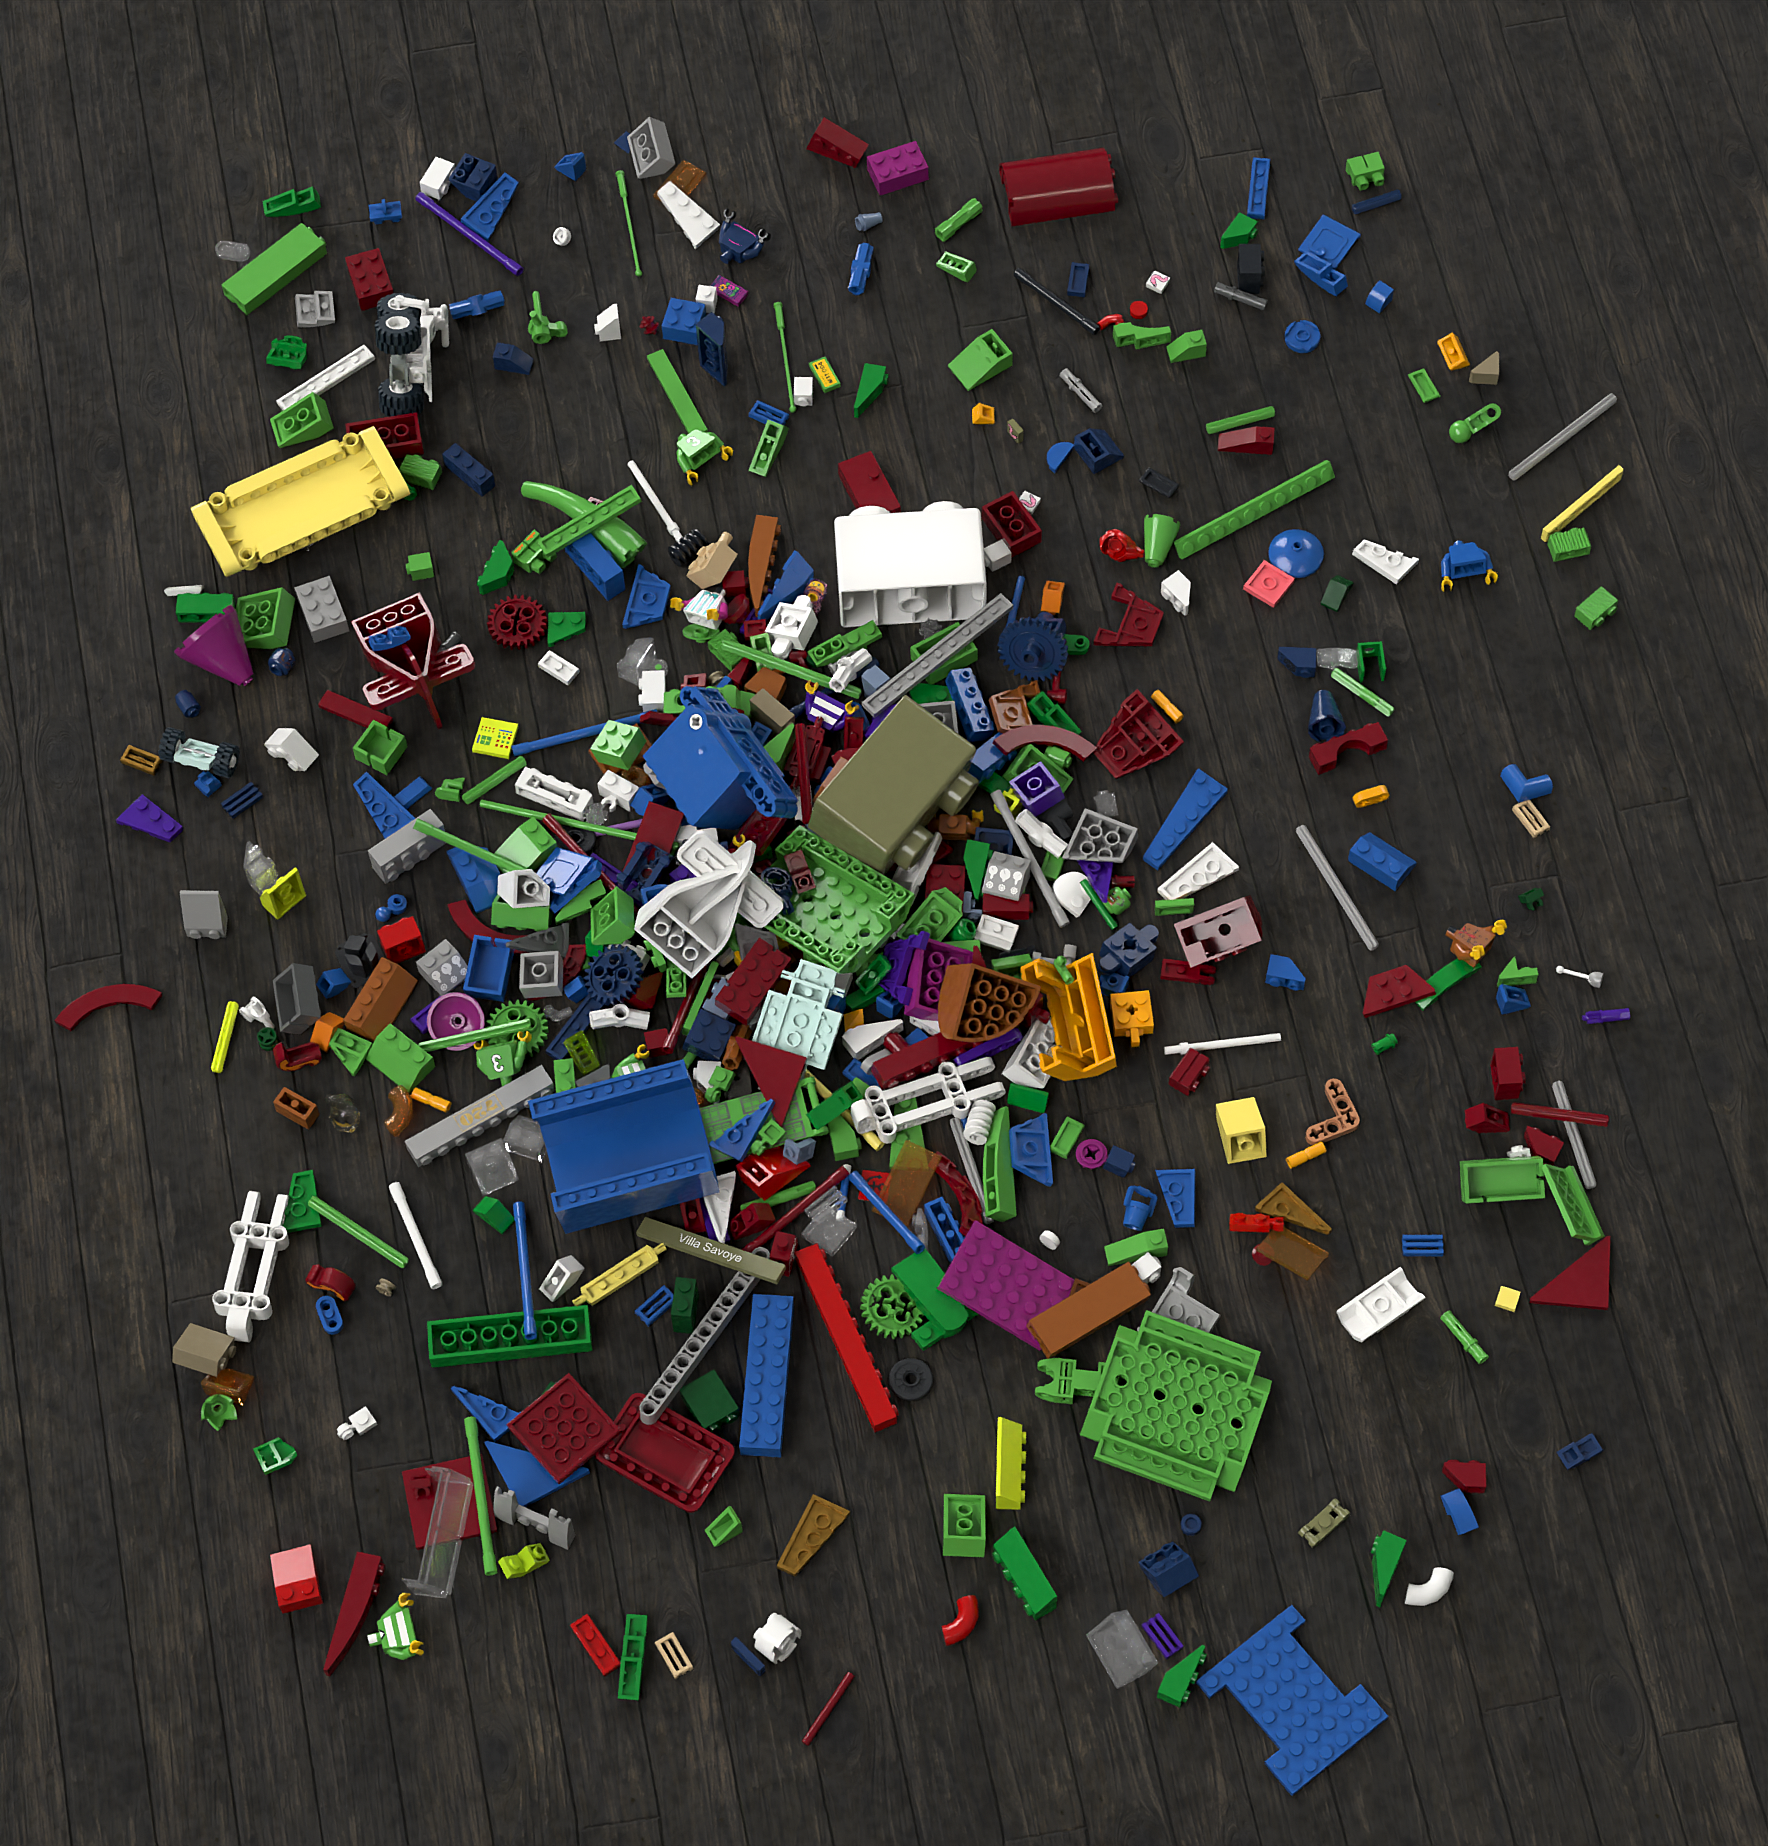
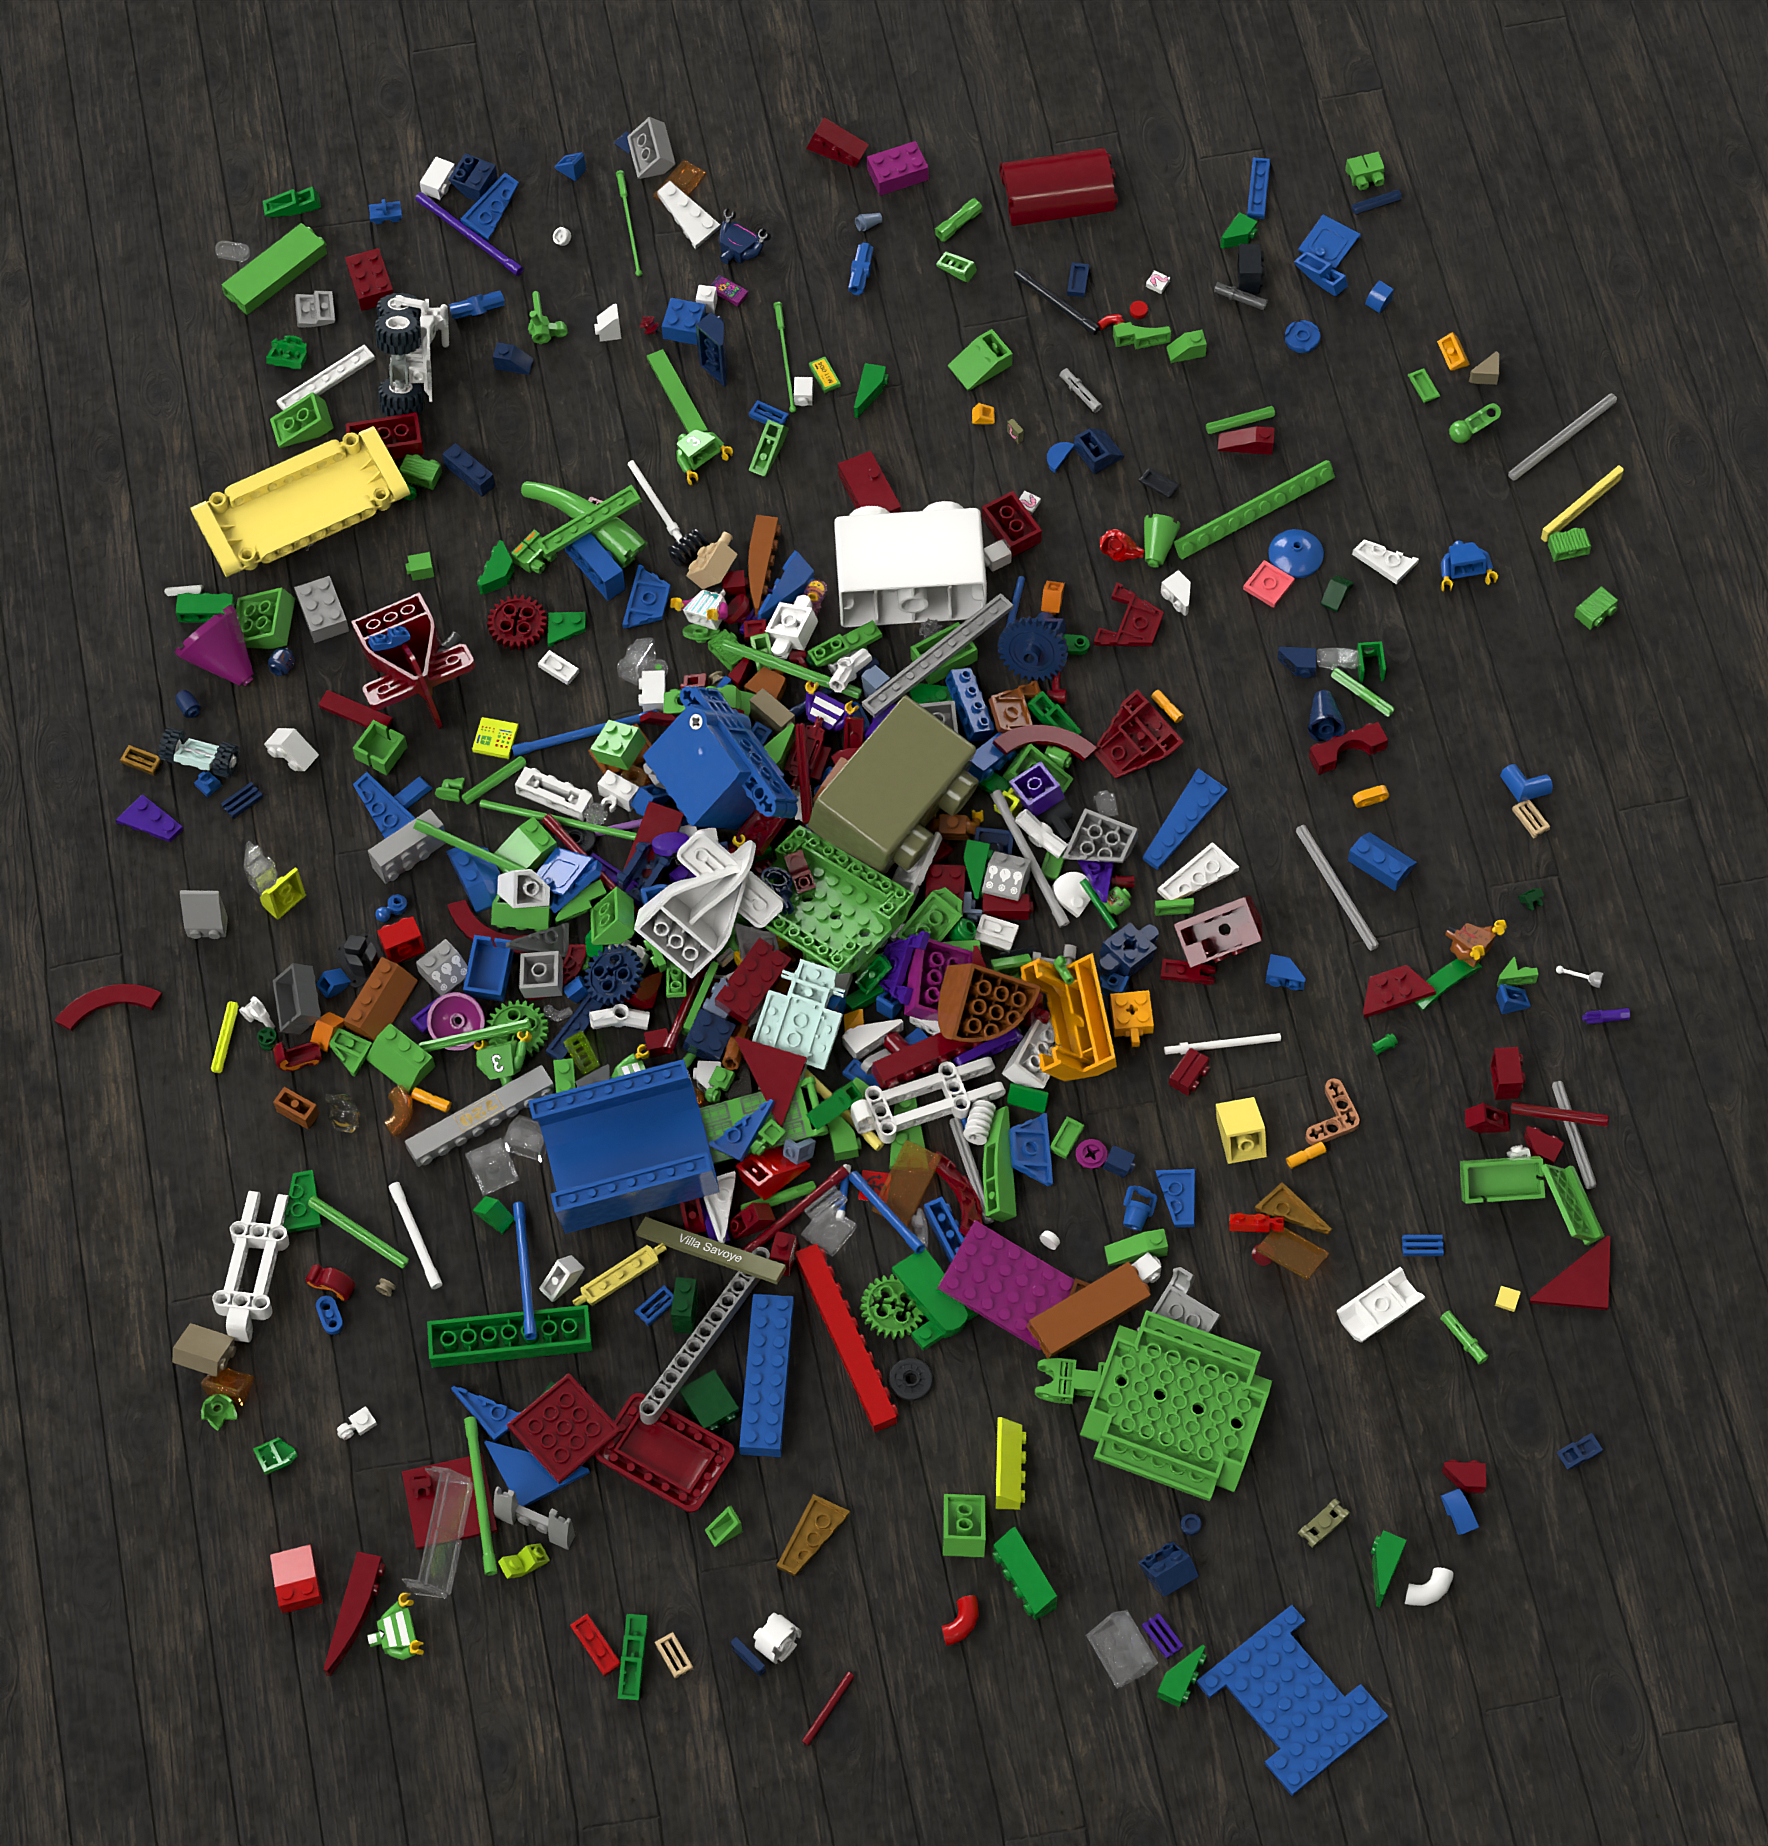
none -> dark purple tile [652,832,690,856]

